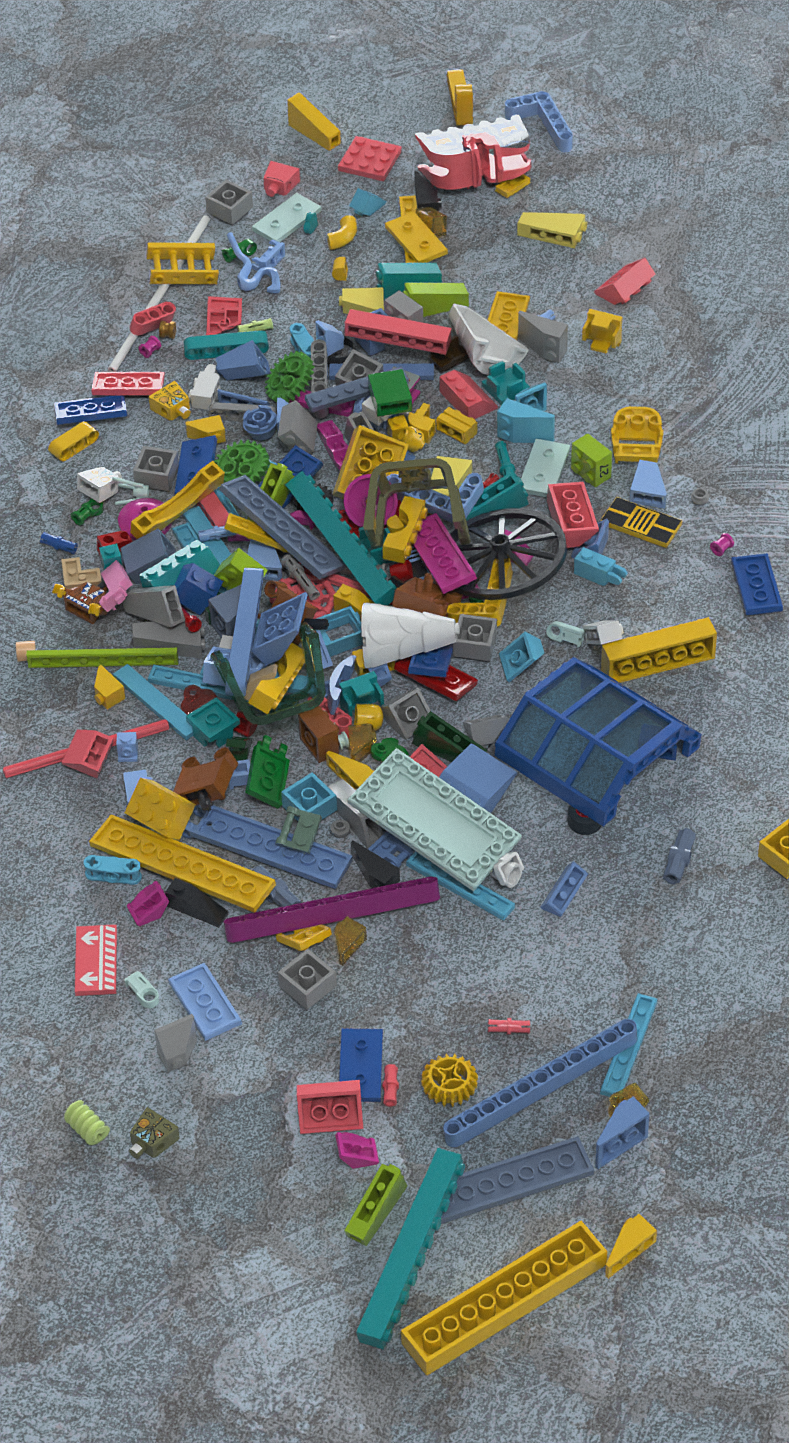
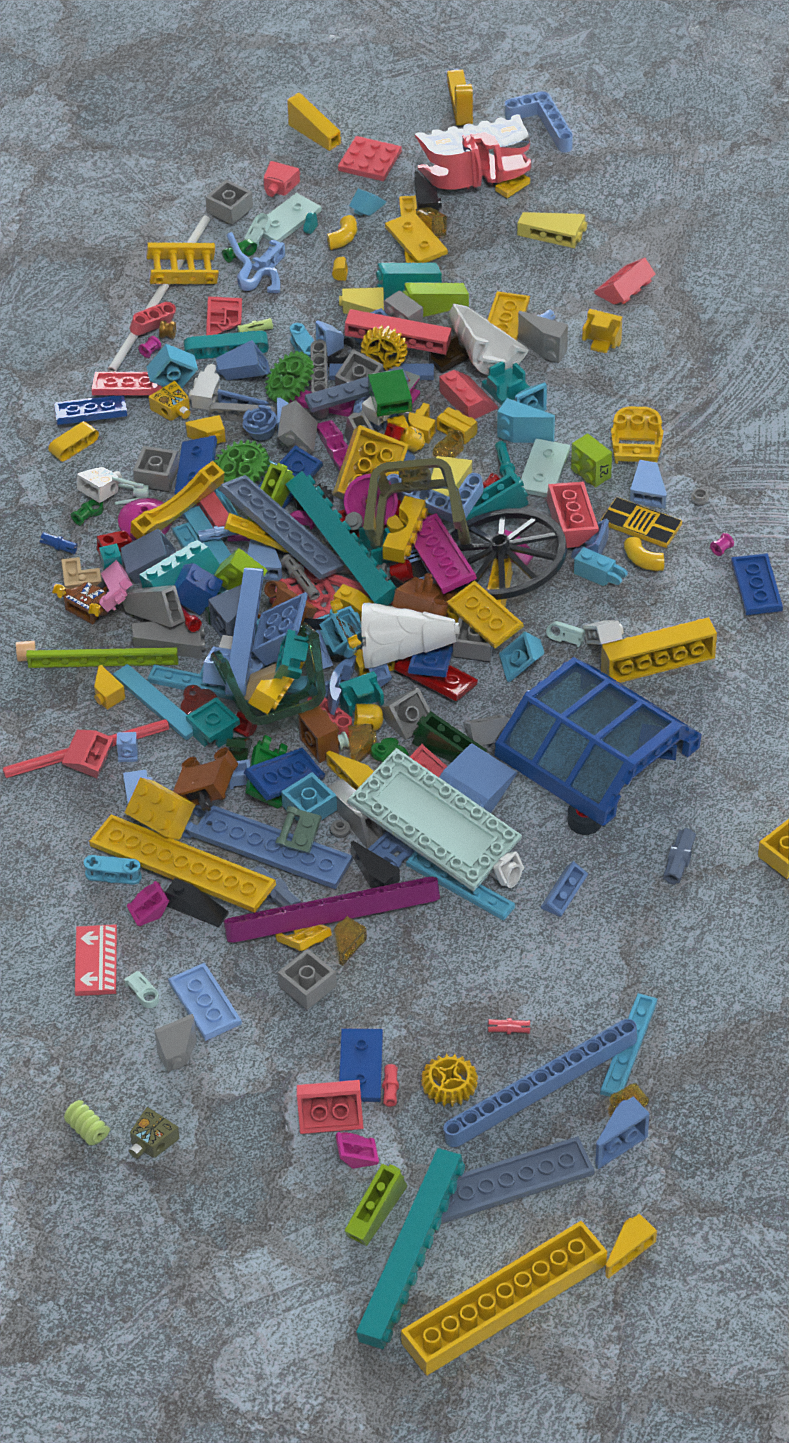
none -> medium azure brick [146,344,198,388]
none -> blue plate [243,747,325,801]
none -> light aqua piece [245,213,271,247]
none -> teal panel [274,629,309,679]
none -> medium azure torso [319,598,361,658]
none -> light grey plate [345,512,363,530]
none -> yellow gear [361,325,408,371]
none -> red brick [384,422,405,441]
none -> clear yellow piece [433,430,464,458]
none -> yellow tile [447,581,524,649]
none -> yellow cylinder [624,537,664,571]

